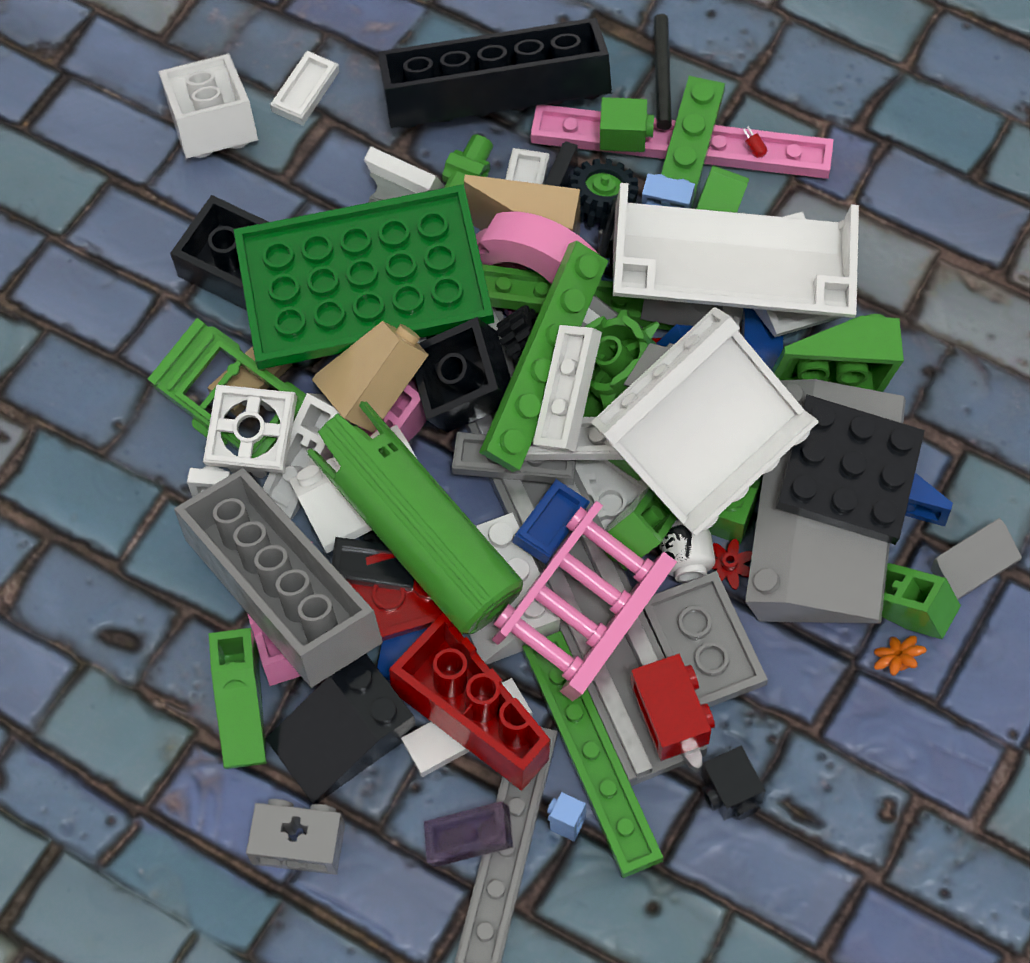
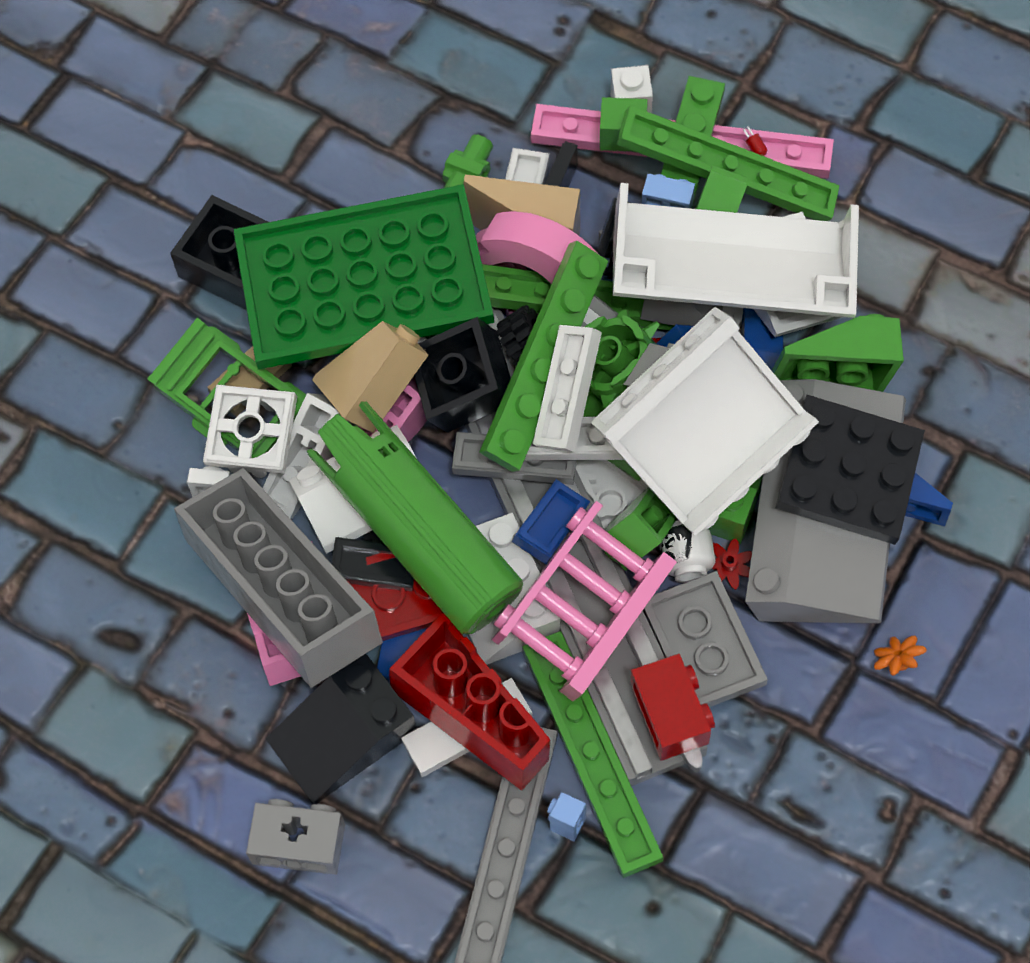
white slope [158,54,258,159] -> none
bright green slope [209,628,267,769] -> none
white tile [270,51,340,126] -> none
white piece [364,146,445,203] -> none
black brick [378,18,612,128] -> none
clear purple plate [424,801,513,867] -> none
black wheel [569,158,639,229] -> none
pearl dark grey bar [654,14,672,130] -> none
black brick [701,745,766,820] -> none
bright green slope [882,563,961,640] -> none
light grey slope [930,518,1022,600] -> none
none -> white brick [611,65,653,113]
none -> bright green plate [616,105,840,221]

